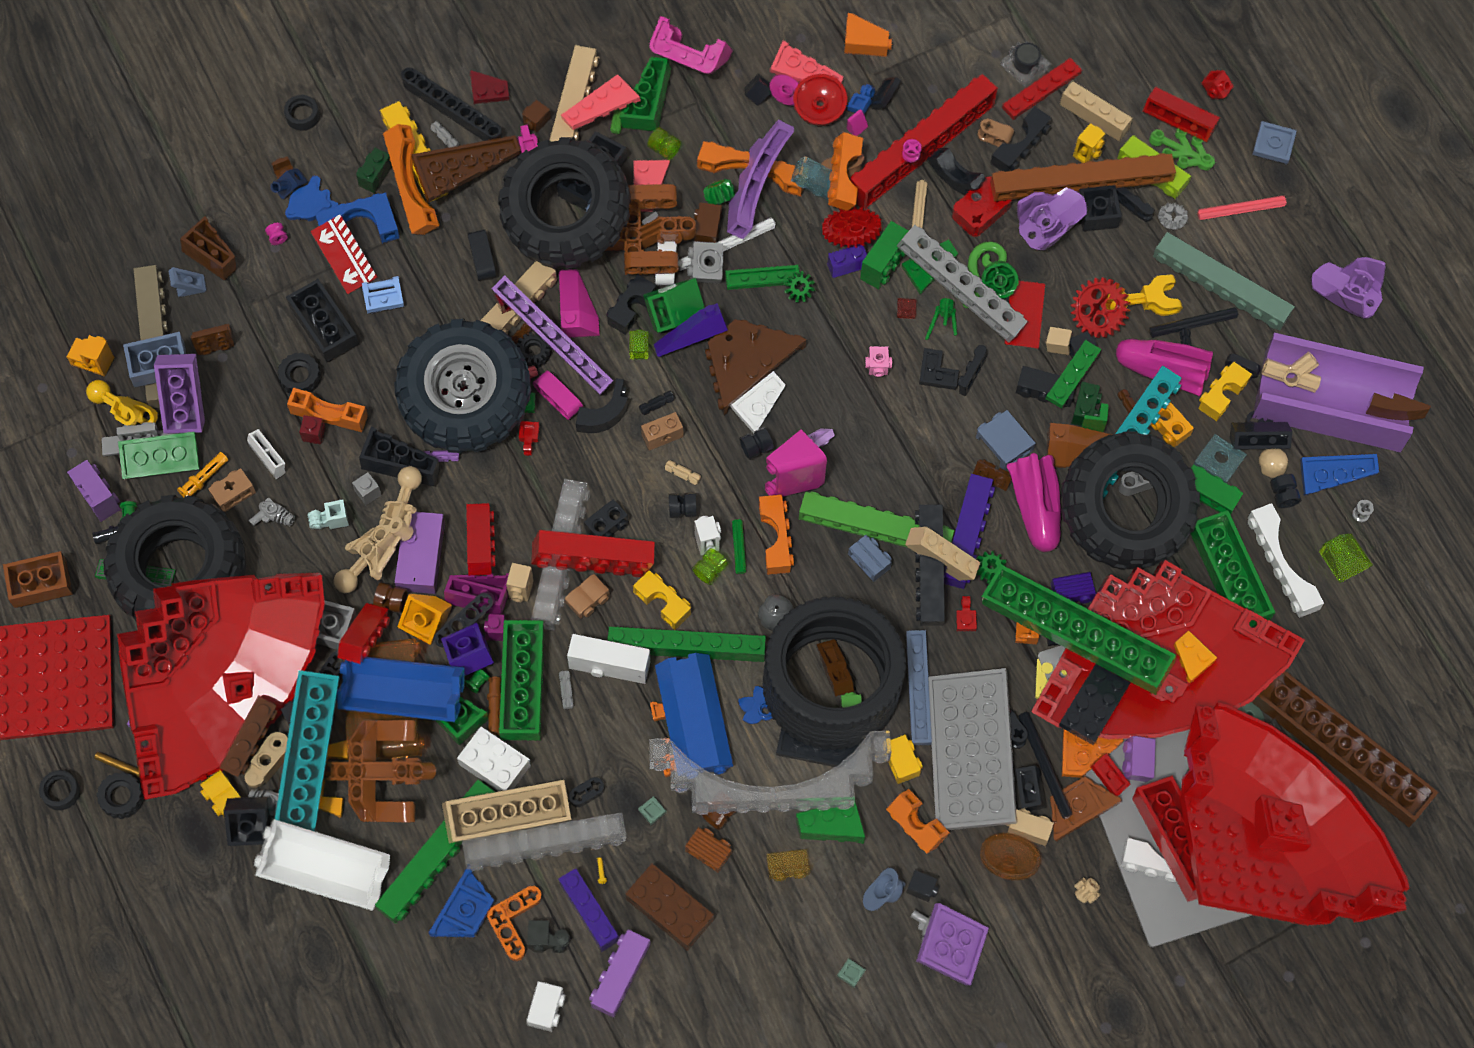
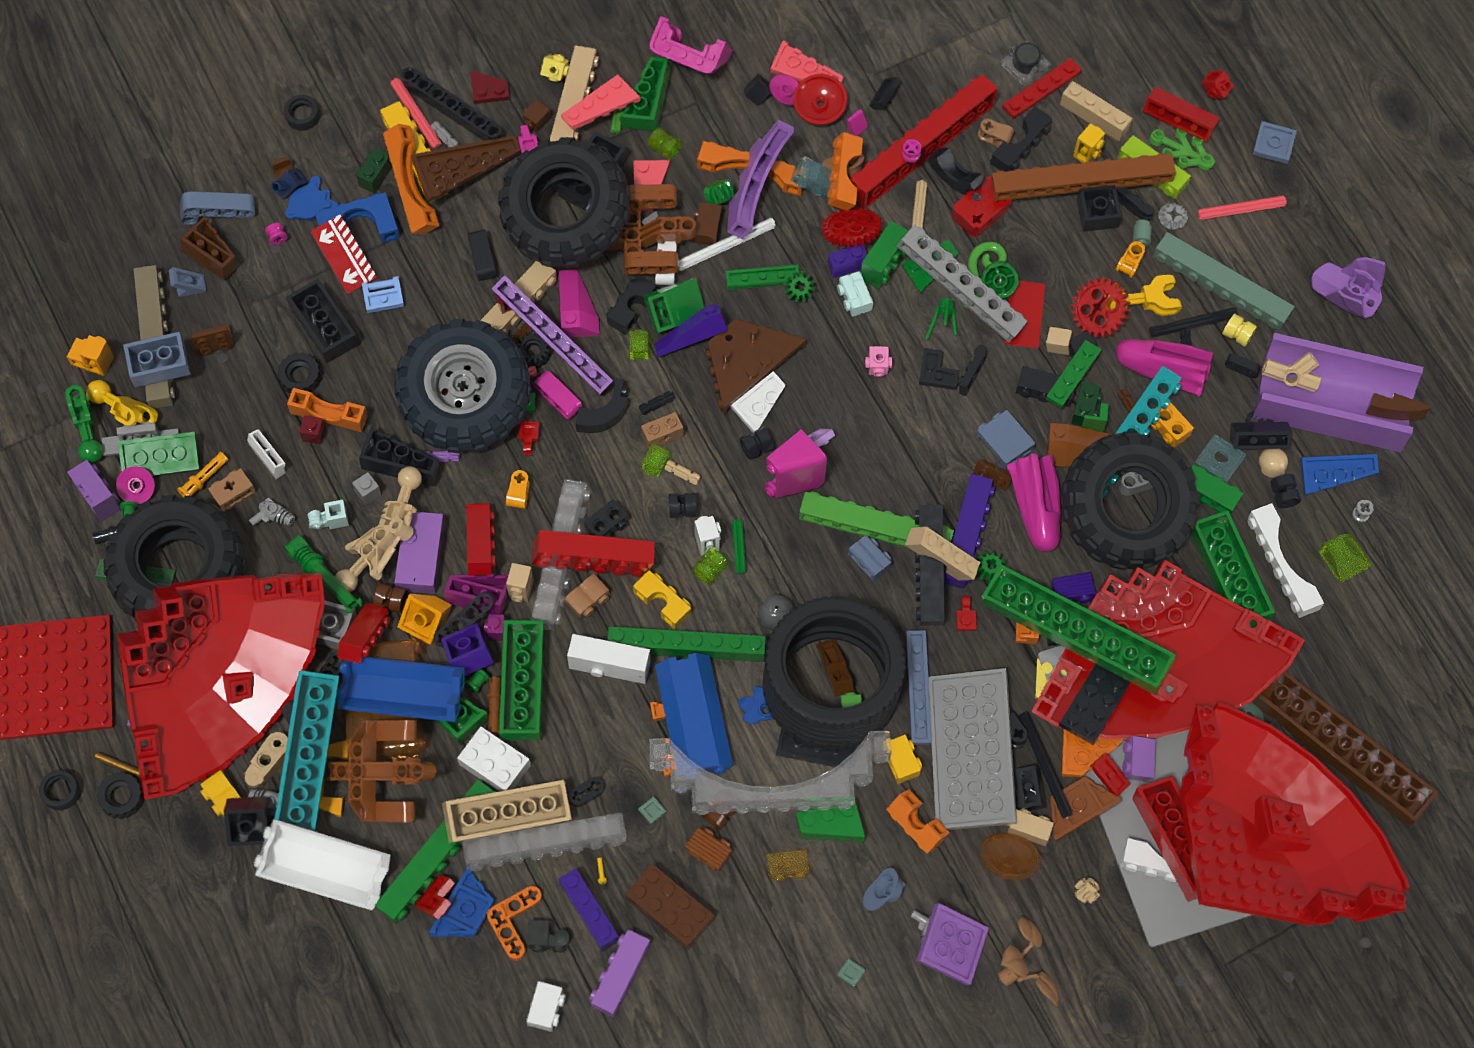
dark orange brick [3,551,73,608] -> none
medium lavender brick [154,354,205,433] -> none
reddish brown brick [220,695,278,777] -> none
light grey axle [559,671,573,709] -> none
light grey brick [687,242,723,283] -> none
orange arch [759,494,794,575] -> none
orange slope [844,13,892,57] -> none
blue plate [847,84,875,114] -> none
clear red plate [897,298,916,319] -> none
black brick [906,870,939,902] -> none
medium lavender piece [1017,188,1087,250] -> none
light orange wing [1174,631,1217,683] -> none
yellow arch [1198,362,1252,422] -> none
none -> green piece [65,385,103,463]
none -> dark pink dish [116,466,155,504]
none -> sand blue beam [180,192,255,225]
none -> green piece [283,535,362,614]
none -> coral axle [391,78,441,149]
none -> red plate [415,874,455,920]
none -> light orange piece [506,470,530,509]
none -> light yellow brick [540,54,569,82]
none -> clear neon green brick [642,444,670,477]
none -> light aqua brick [837,271,873,316]
none -> medium nougat plant [999,916,1059,1007]
none -> light orange piece [1115,241,1145,279]
none -> sand green brick [1133,220,1152,248]
none -> light yellow wheel [1222,313,1257,347]

